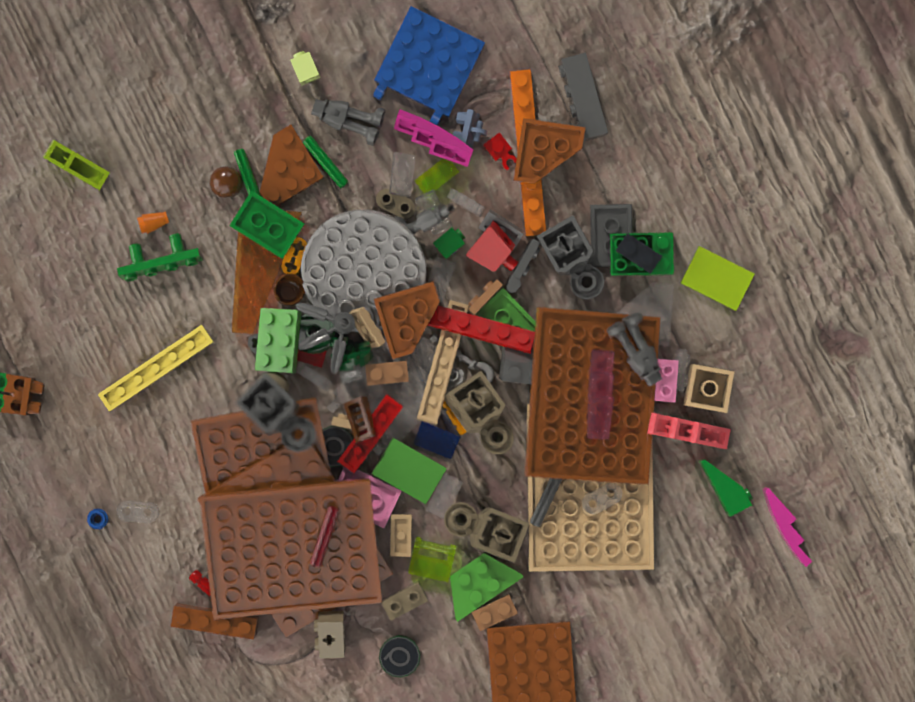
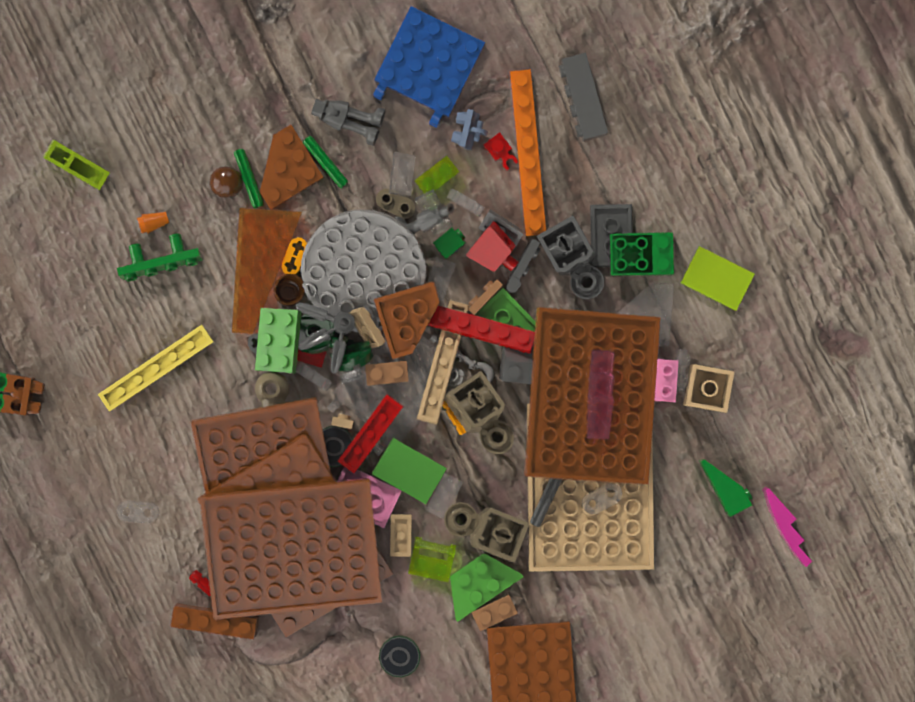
blue plate [87,508,108,529] -> none
green plate [229,190,305,259] -> none
dark grey brick [235,372,316,452] -> none
yellowish green brick [290,51,320,86] -> none
dark red axle [310,506,339,567] -> none
dark tan brick [314,611,345,659] -> none
reddish brown slope [344,396,375,443] -> none
dark tan brick [382,580,428,620] -> none
dark pink slope [394,109,473,167] -> none
clear blue panel [413,421,461,459] -> none
dark orange plate [513,118,586,184] -> none
dark grey piece [607,312,662,386] -> none
black plate [616,233,663,274] -> none
coral slope [648,413,731,450] -> none

